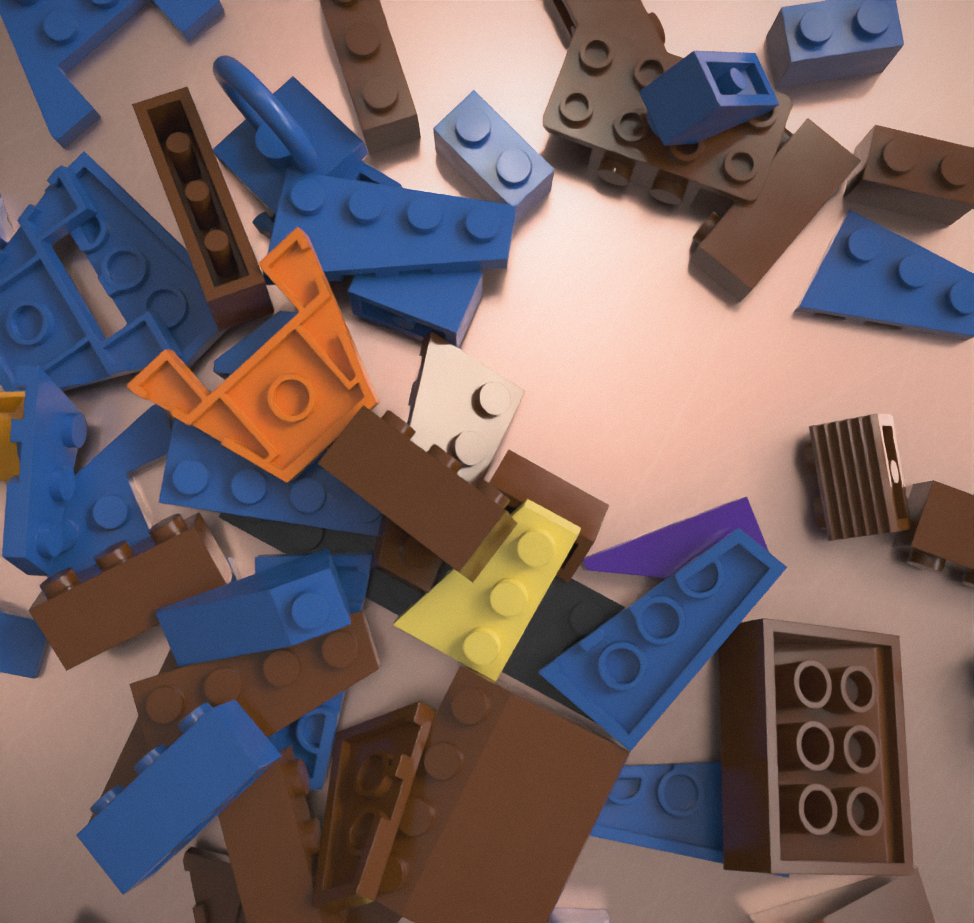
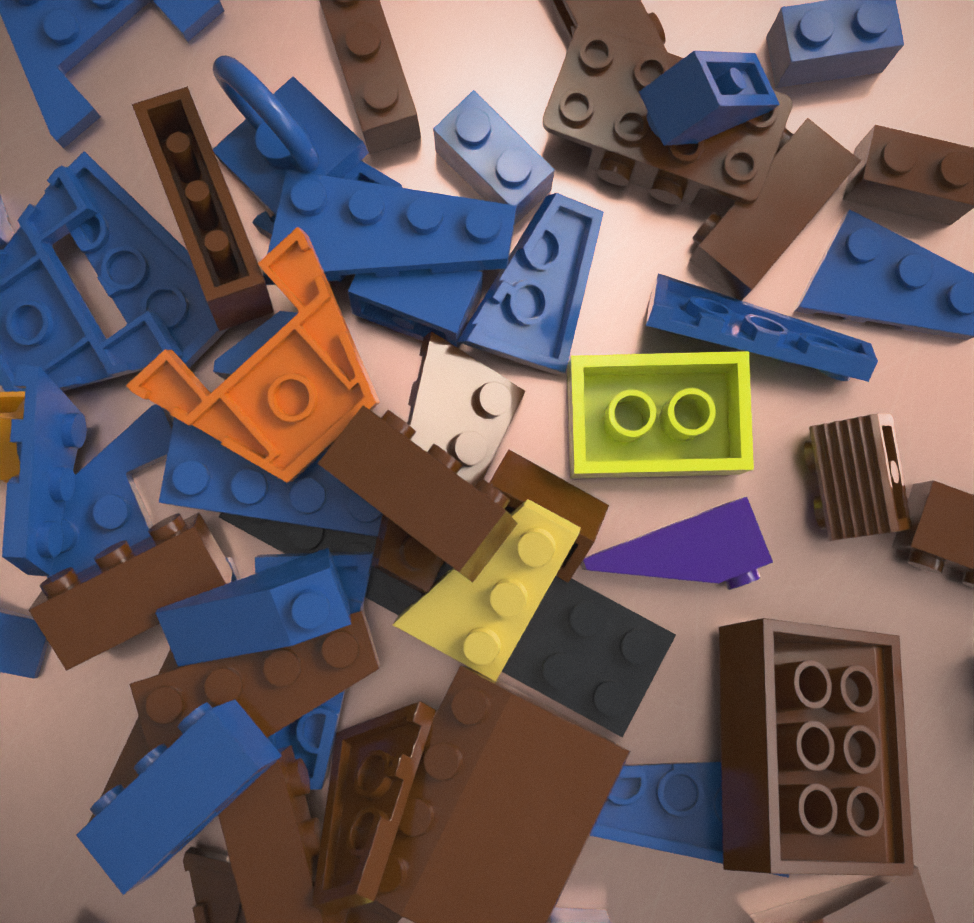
blue wing [538,527,787,752] -> none
none -> wing [457,193,604,374]
none -> neon yellow brick [567,351,754,479]
none -> blue wing [646,273,878,382]

